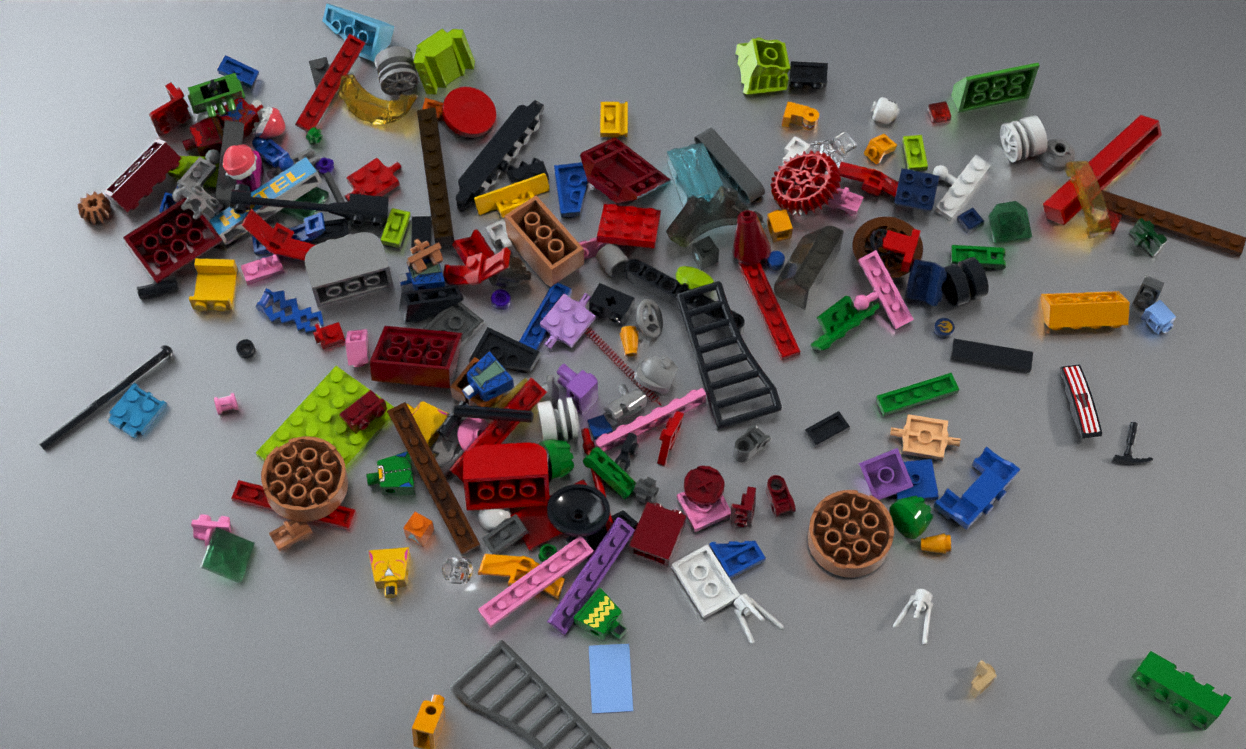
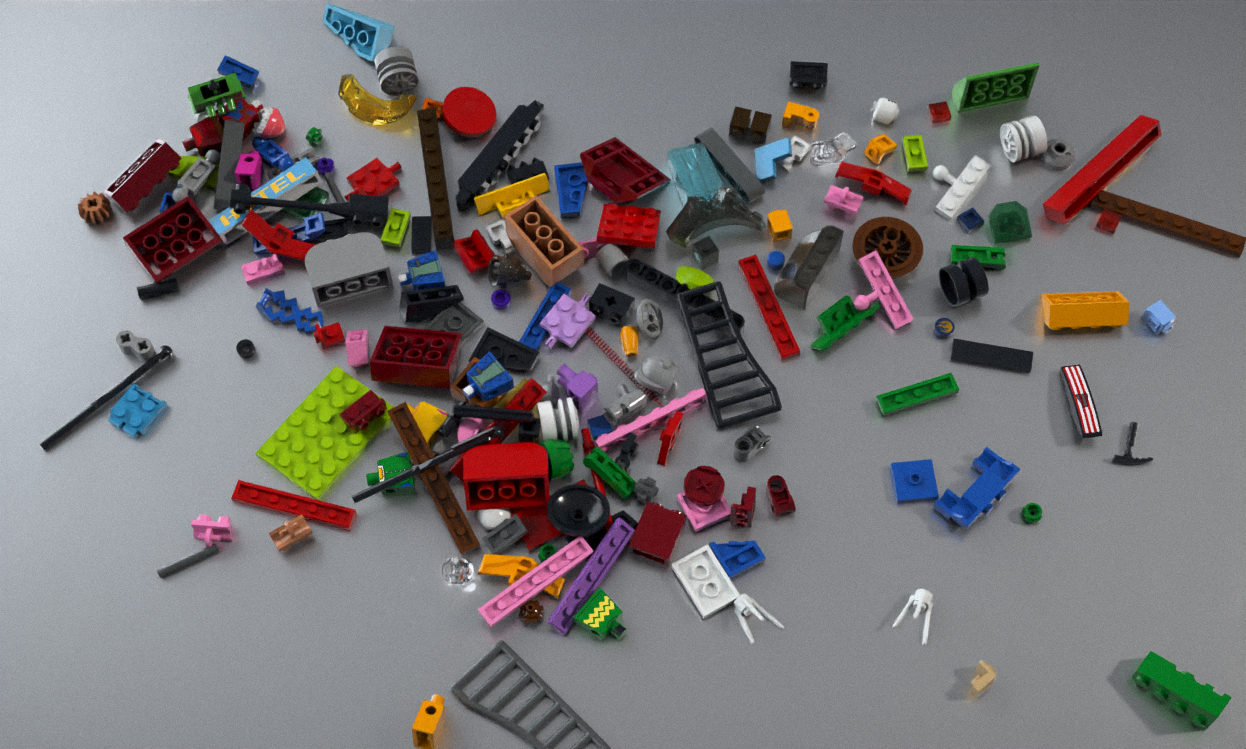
red bracket [149,82,191,136] -> none
light grey plate [181,182,224,219] -> none
yellow panel [189,258,238,312] -> none
clear green plate [200,527,255,583] -> none
bright pink bush [214,393,239,415] -> none
coral hair [223,144,257,180] -> none
nougat brick [261,436,348,522] -> none
red tile [295,34,366,132] -> none
dark grey plate [309,57,329,88] -> none
yellow torso [369,547,411,598] -> none
orange brick [403,512,435,547] -> none
nougat hips [406,239,443,274] -> none
lime slope [413,29,475,95] -> none
red plate [443,247,511,286] -> none
light blue sticker [589,644,633,713] -> none
yellow plate [600,102,628,137] -> none
dark red cone [732,210,771,265] -> none
lime slope [735,37,790,94] -> none
red gear [770,150,841,216] -> none
black tile [804,411,850,448] -> none
nougat brick [807,490,894,578] -> none
medium lavender slope [859,448,913,500] -> none
red piece [870,229,921,273] -> none
green piece [889,495,933,539] -> none
light nougat plate [890,414,961,461] -> none
dark blue bracket [894,168,939,212] -> none
dark blue bracket [905,259,947,307] -> none
light orange cone [921,533,951,554] -> none
clear yellow windscreen [1064,161,1112,239] -> none
dark green hips [1129,218,1167,257] -> none
dark grey slope [1133,275,1164,309] -> none
none -> light grey axle [116,330,156,363]
none -> dark grey bar [157,543,219,578]
none -> black bar [352,425,504,503]
none -> black leg [518,418,541,444]
none -> reddish brown plant [518,600,544,624]
none -> dark brown piece [729,106,772,143]
none -> dark azure tile [755,137,792,183]
none -> green plate [1022,503,1042,523]

